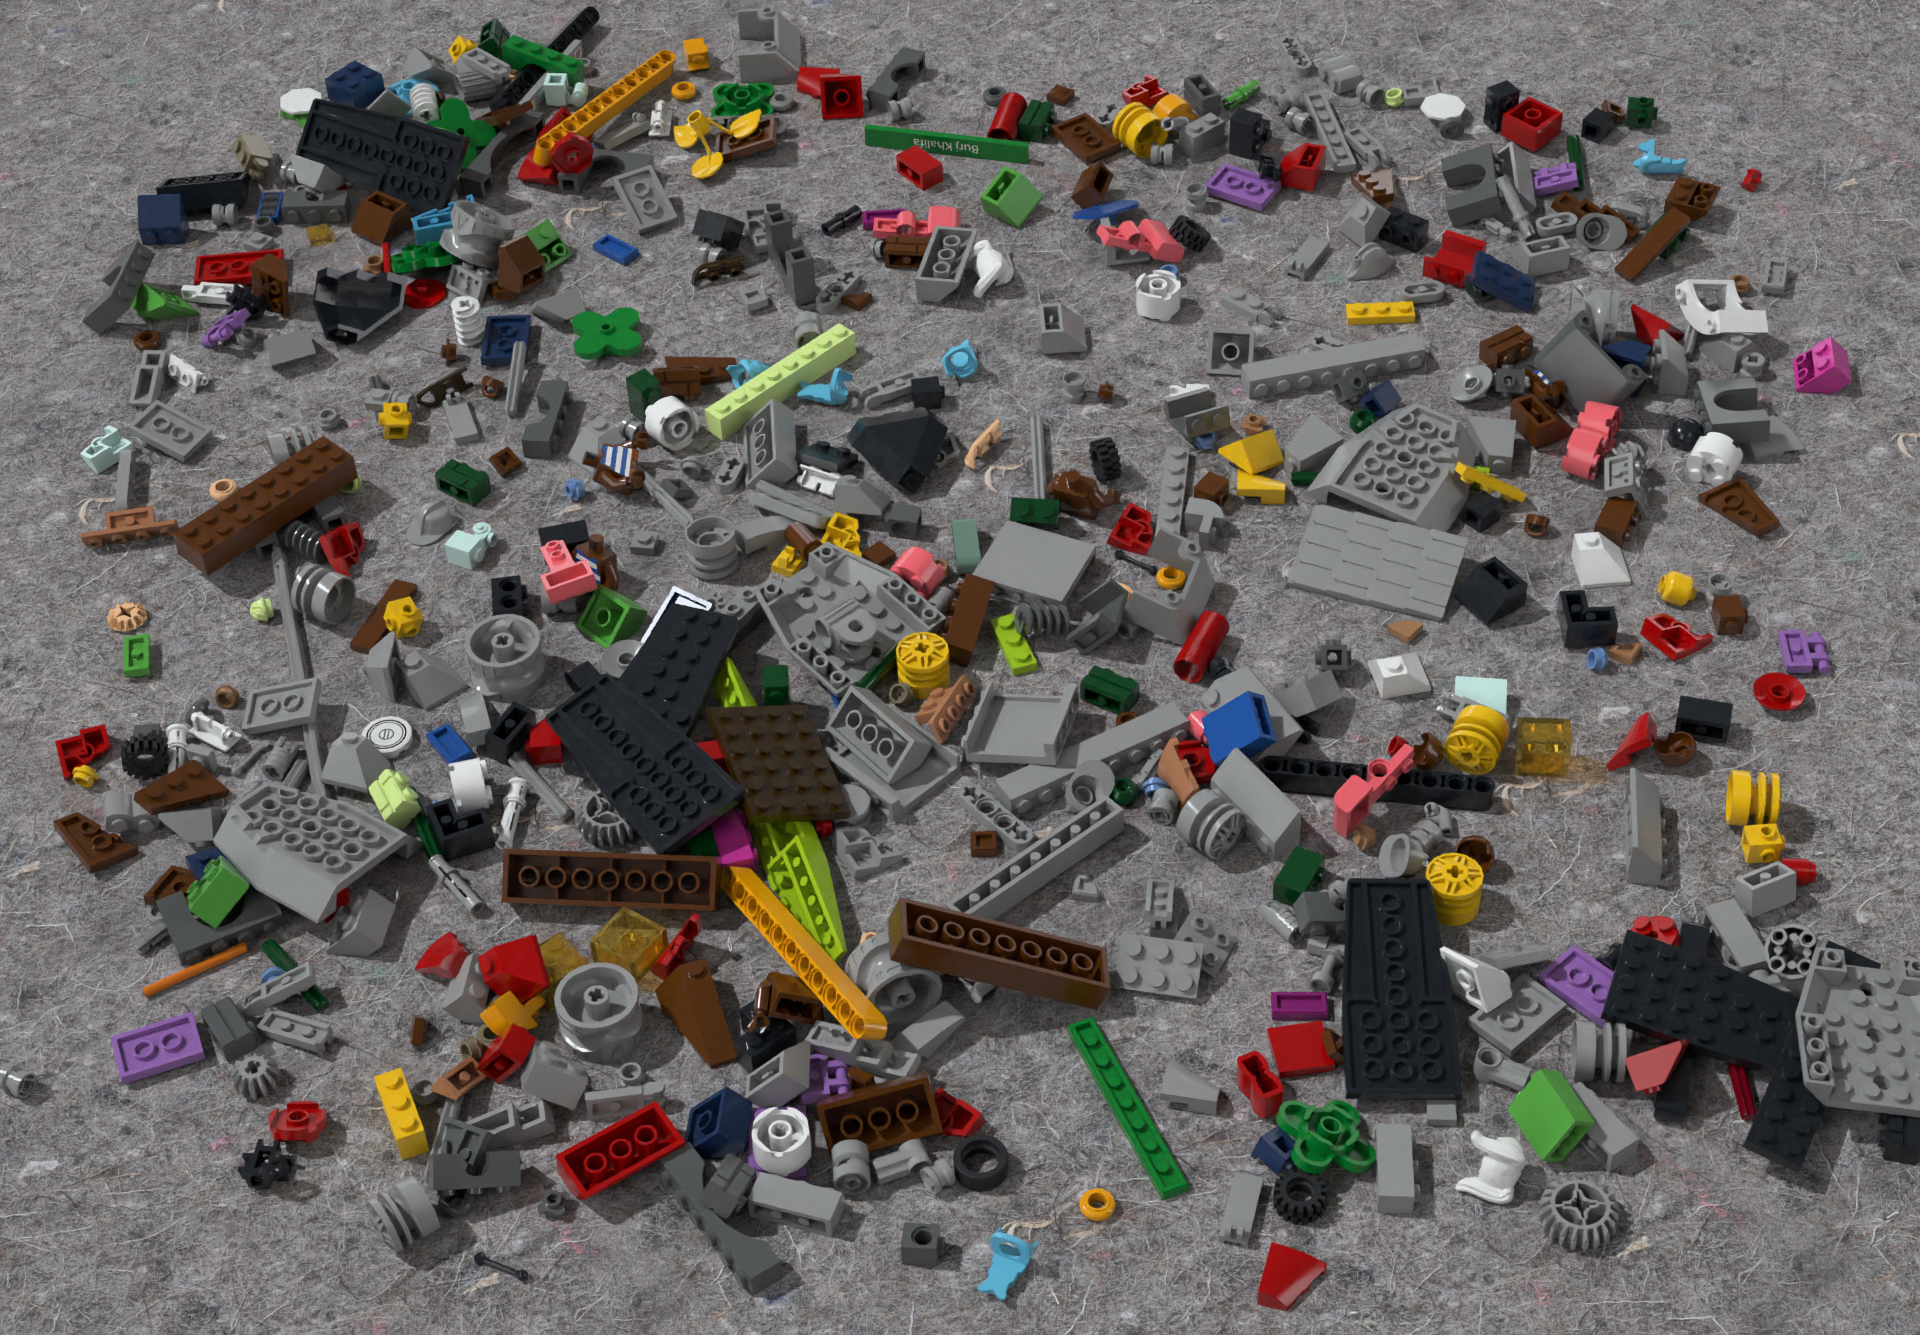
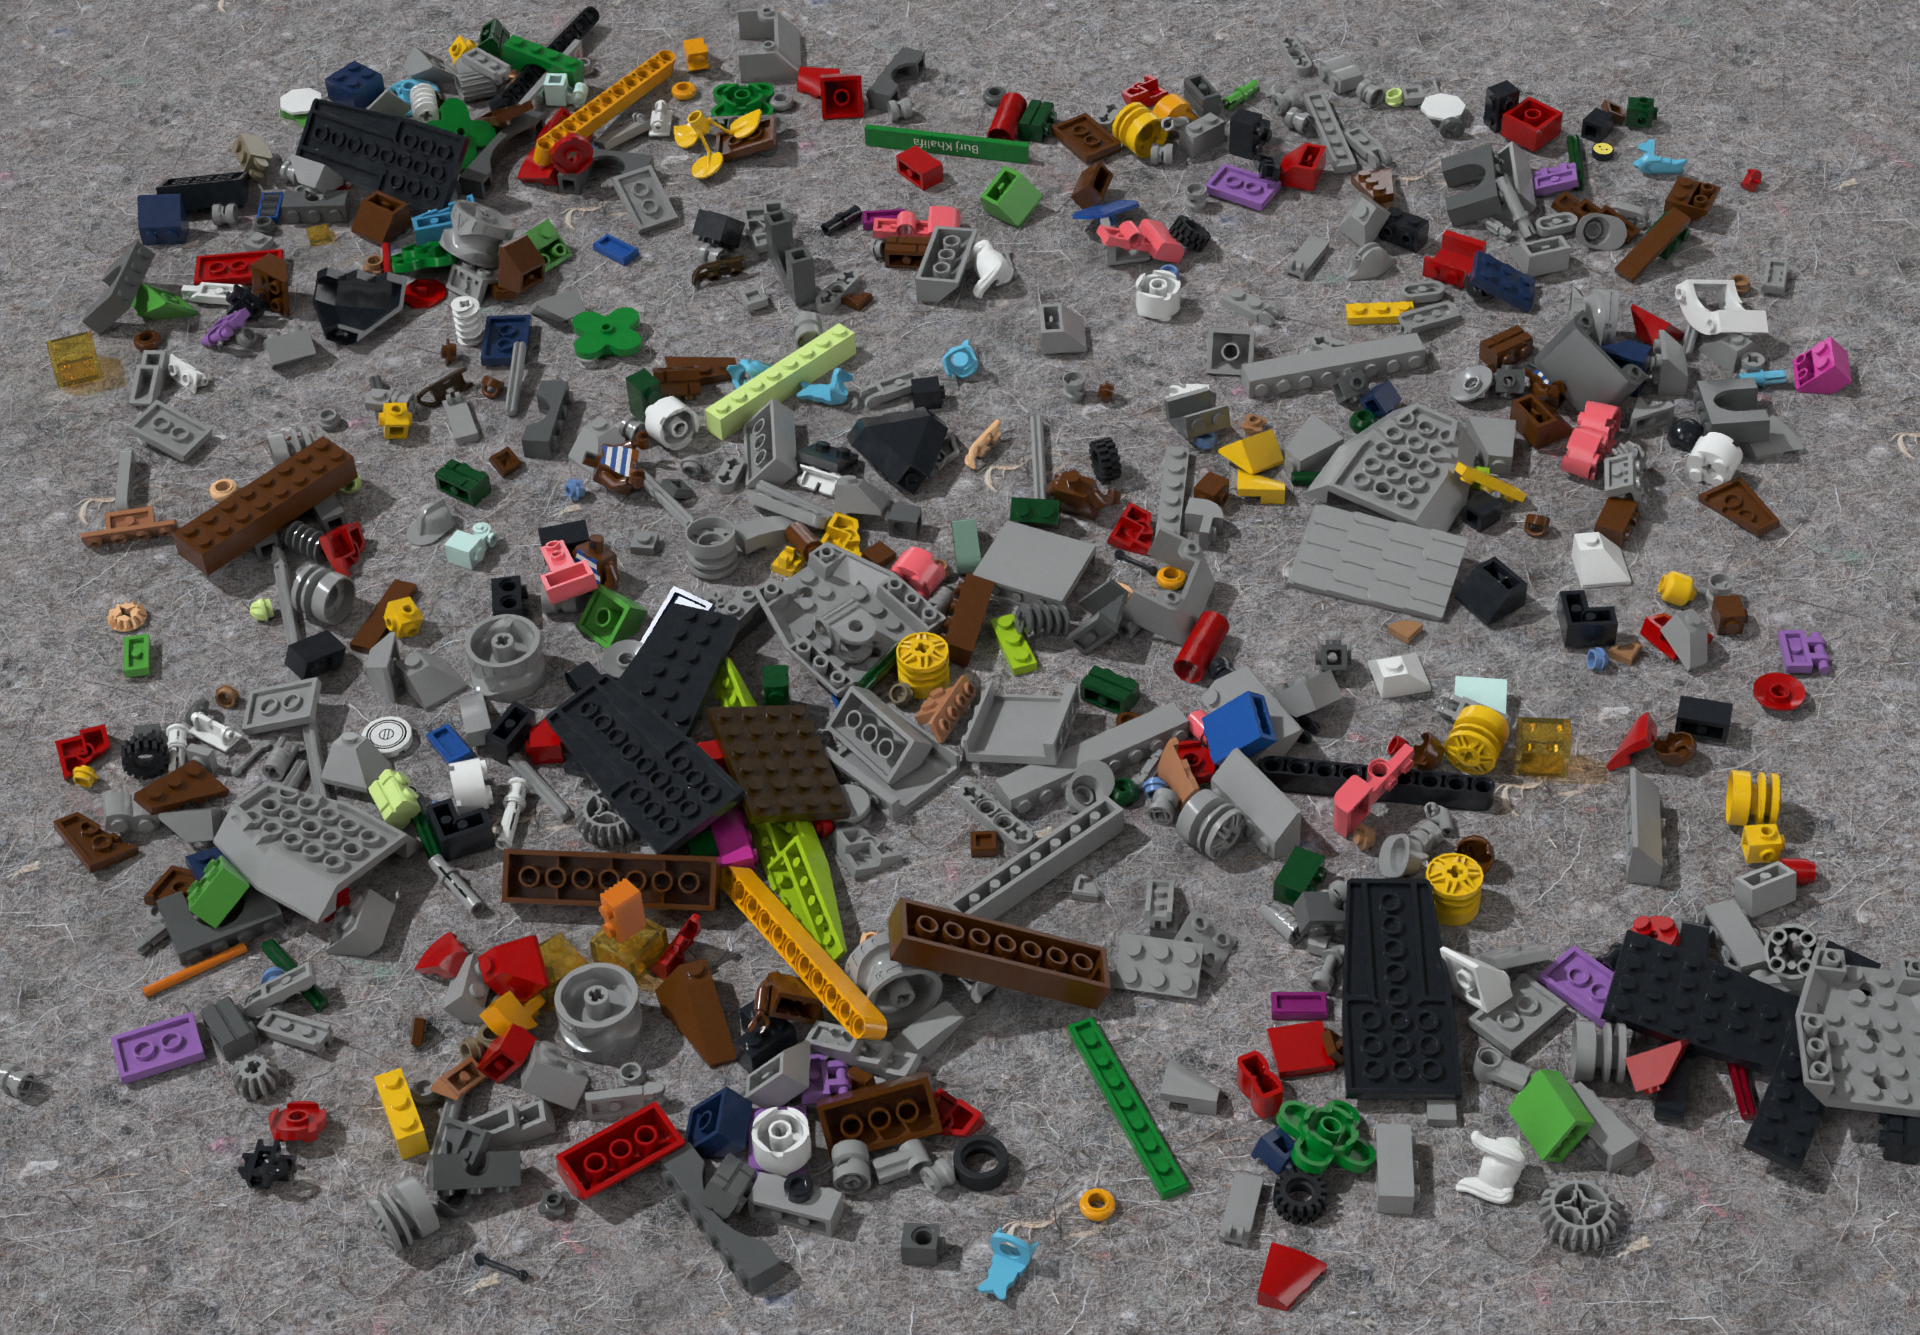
light aqua slope [80,425,136,474] -> none
reddish brown tile [1047,84,1075,106] -> none
none -> clear yellow piece [46,331,104,389]
none -> black brick [284,630,346,680]
none -> orange brick [599,879,647,944]
none -> black tile [784,1173,814,1204]
none -> light grey hinge [1398,300,1461,335]
none -> tile [1592,142,1614,161]
none -> light grey slope [1629,397,1675,436]
none -> light grey slope [1660,608,1708,671]
none -> medium azure axle [1738,369,1787,388]

